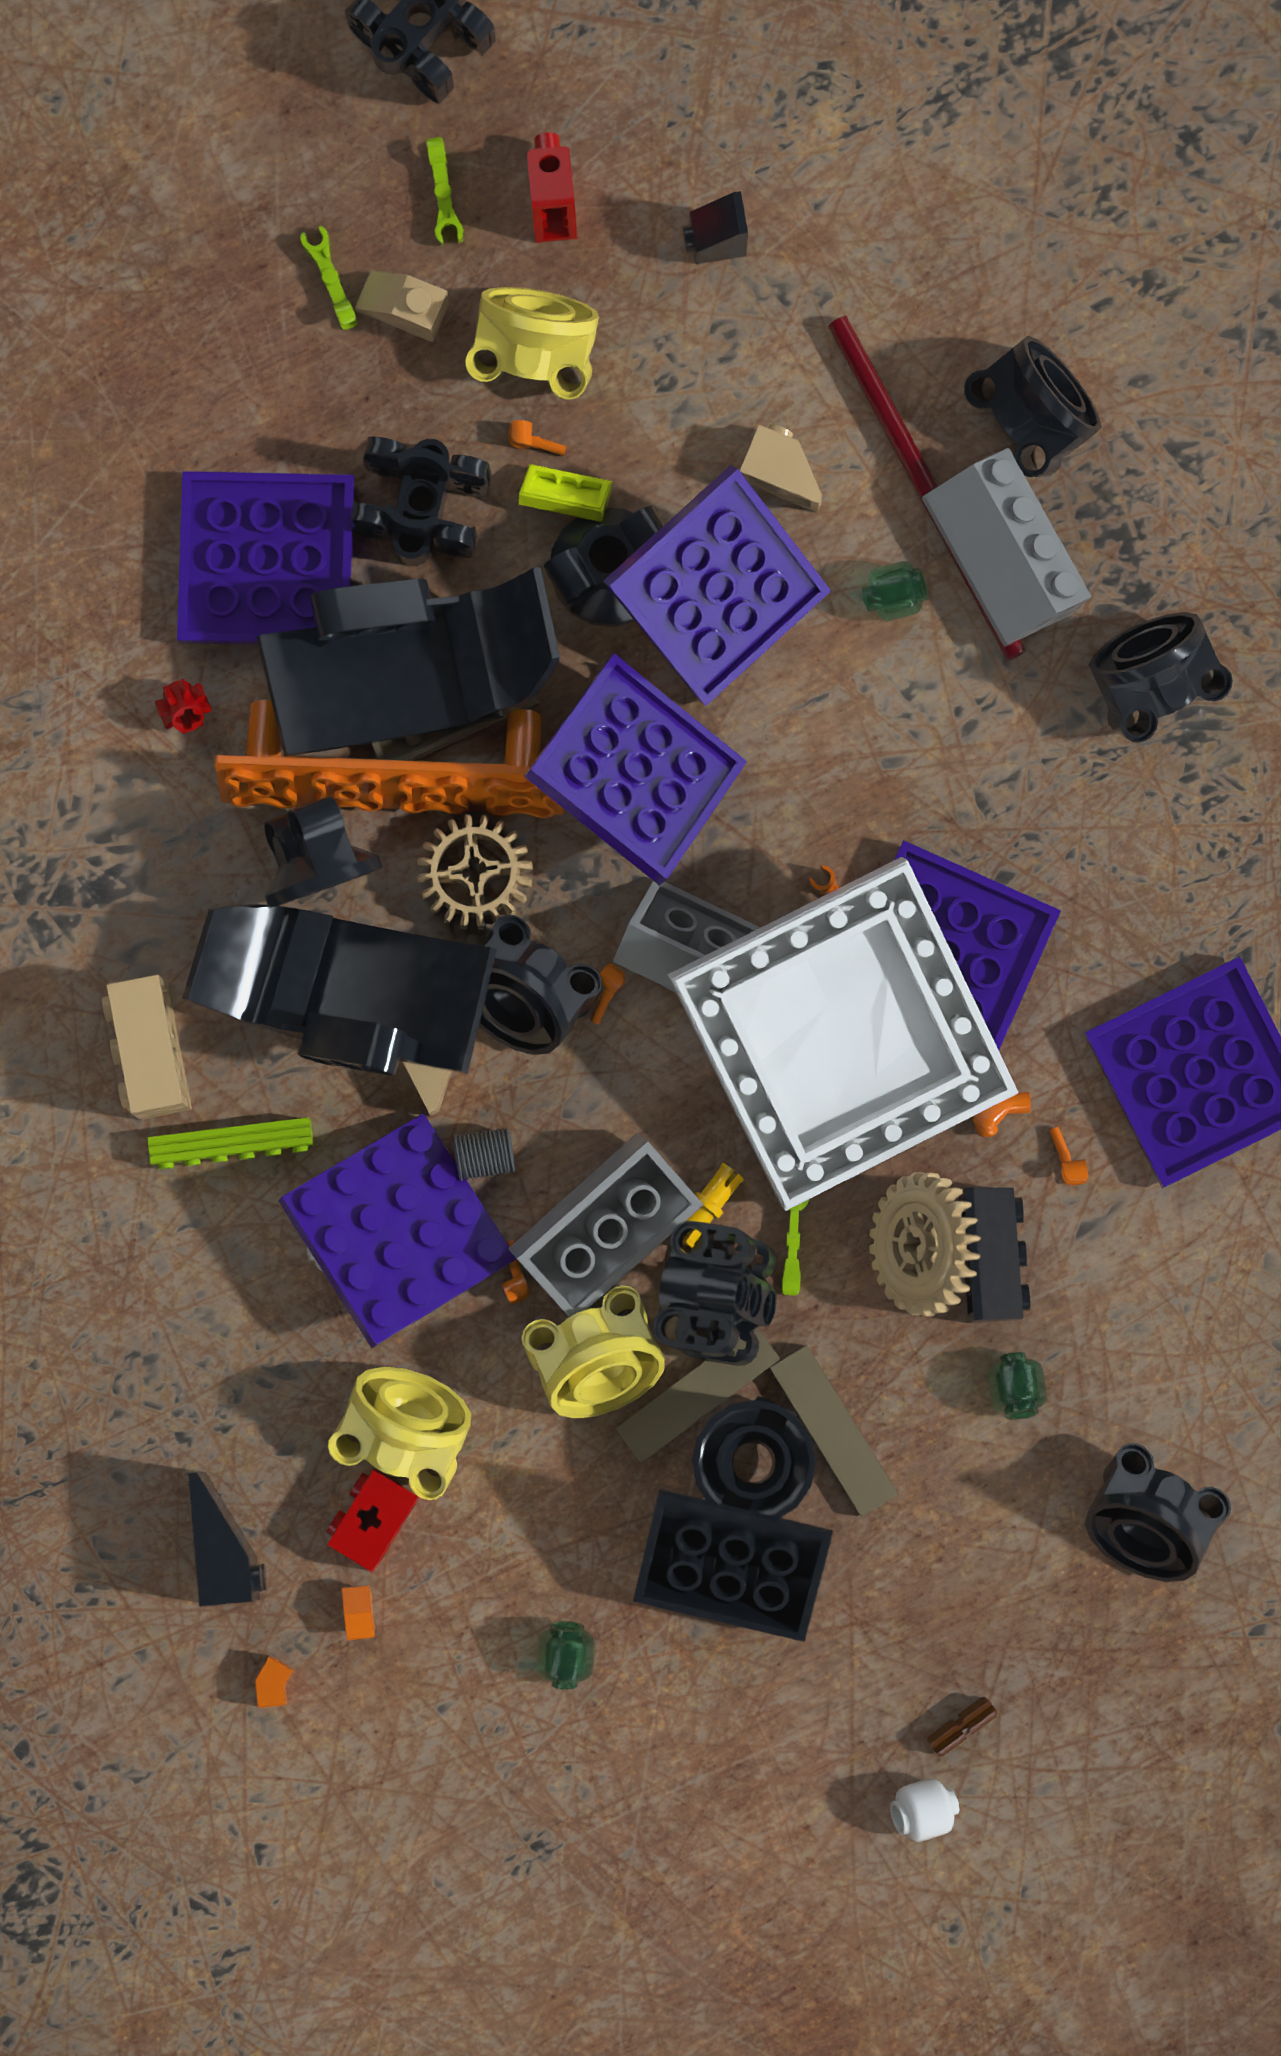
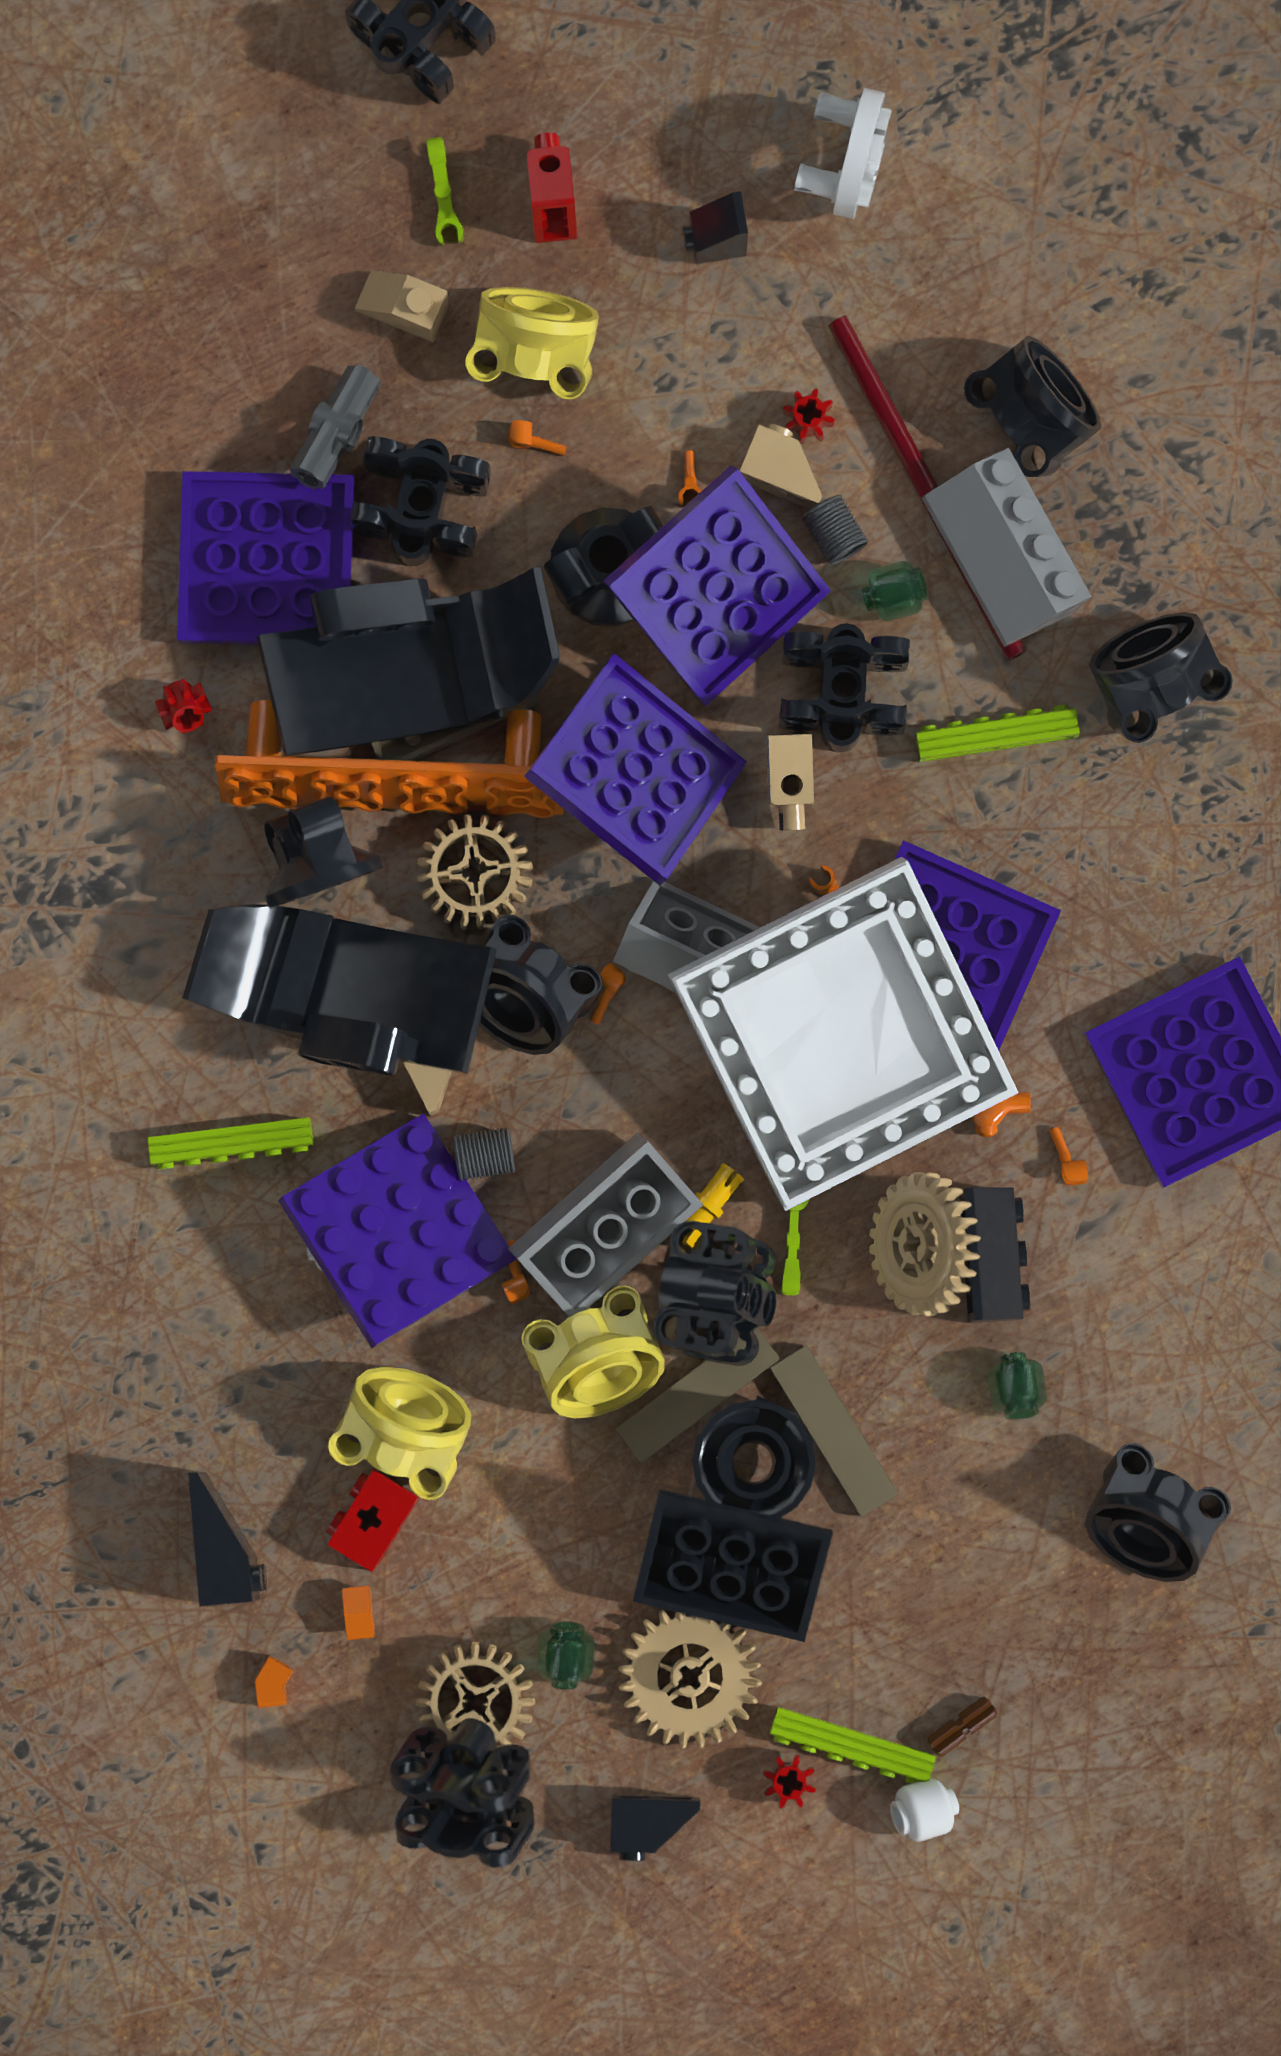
tan brick [102,975,192,1120] -> none
lime piece [301,226,357,330] -> none
neon yellow plate [518,464,612,522] -> none
none -> dark grey piece [290,364,381,490]
none -> black piece [390,1719,535,1868]
none -> tan gear [416,1642,535,1745]
none -> black slope [610,1795,700,1861]
none -> tan gear [618,1609,762,1749]
none -> orange hand [678,450,701,508]
none -> red gear [763,1754,816,1809]
none -> tan torso [766,734,814,830]
none -> lime piece [769,1706,936,1784]
none -> black piece [779,623,910,753]
none -> red gear [782,388,835,444]
none -> white piece [794,87,892,220]
none -> dark grey piece [802,495,869,565]
none -> lime piece [915,705,1080,762]

